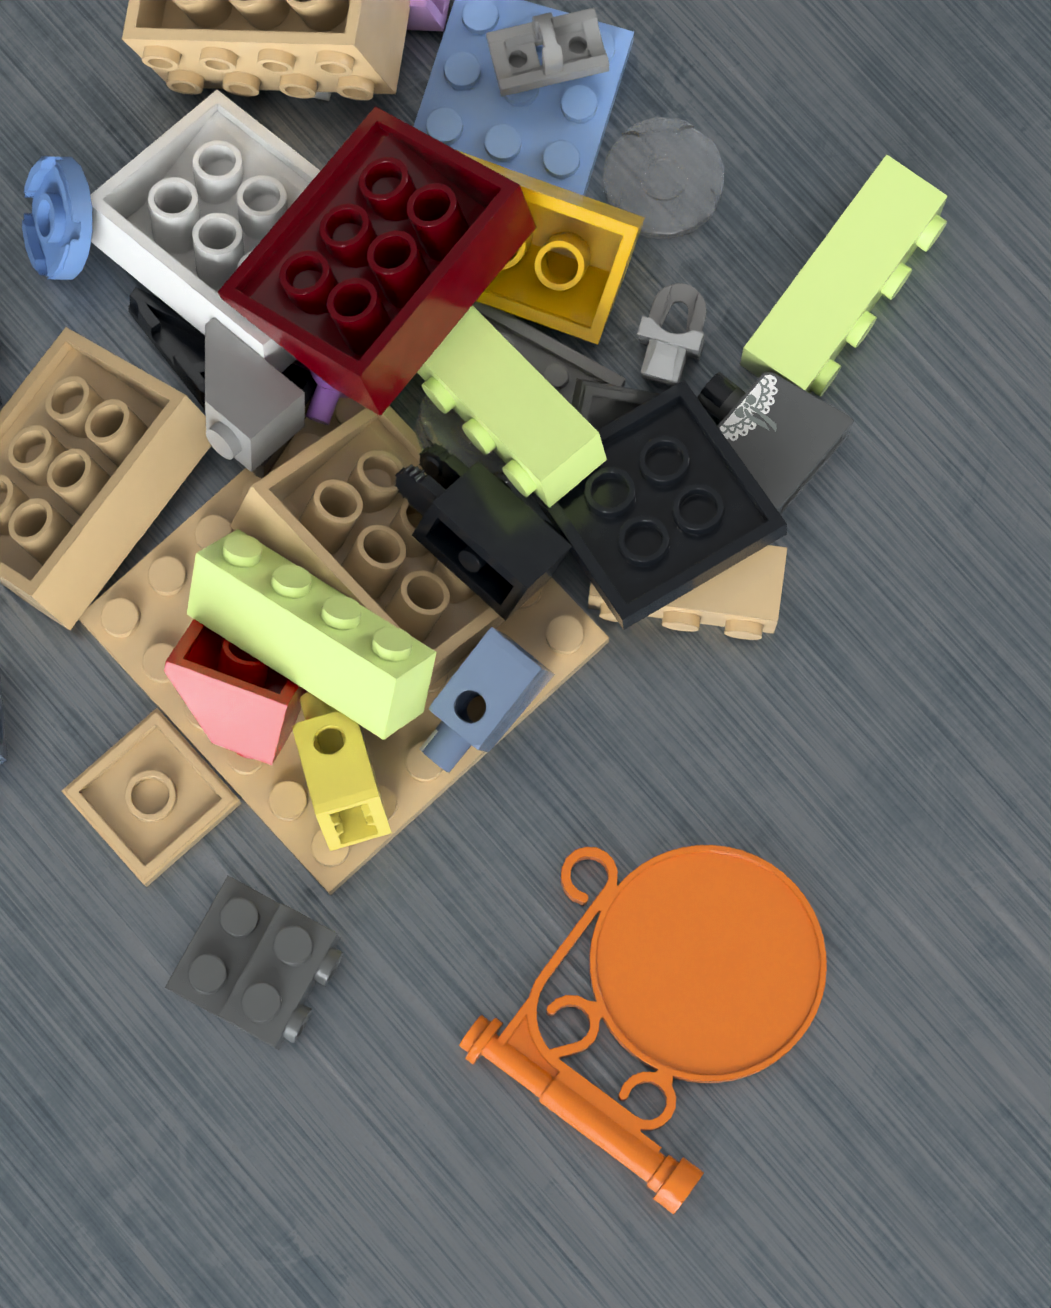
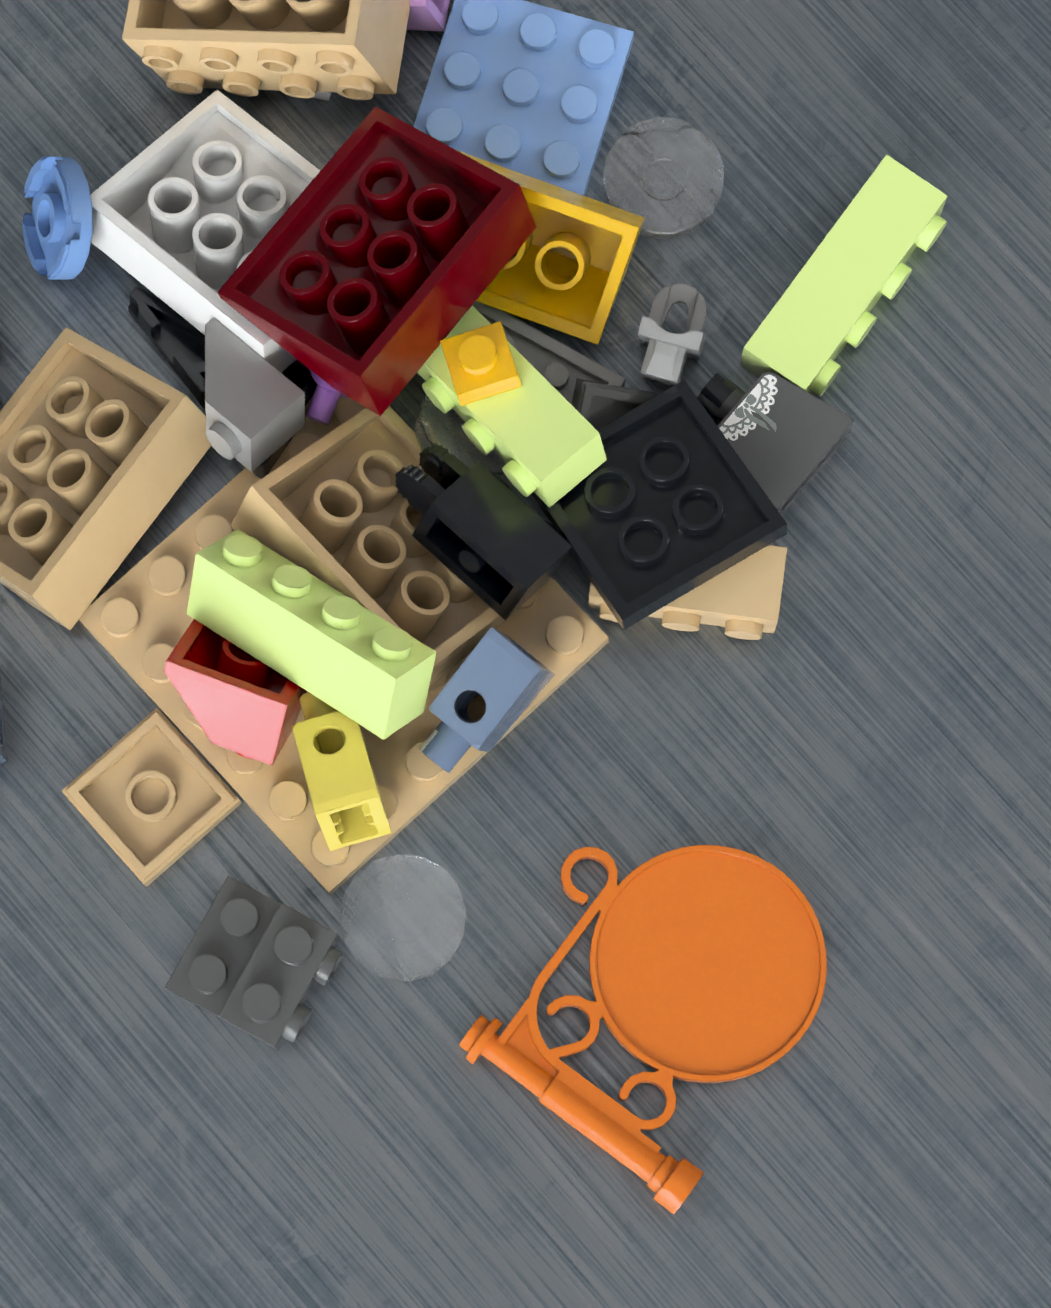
light grey hips [486,8,609,97] -> none
none -> clear tile [340,854,467,982]
none -> yellow plate [440,321,522,406]

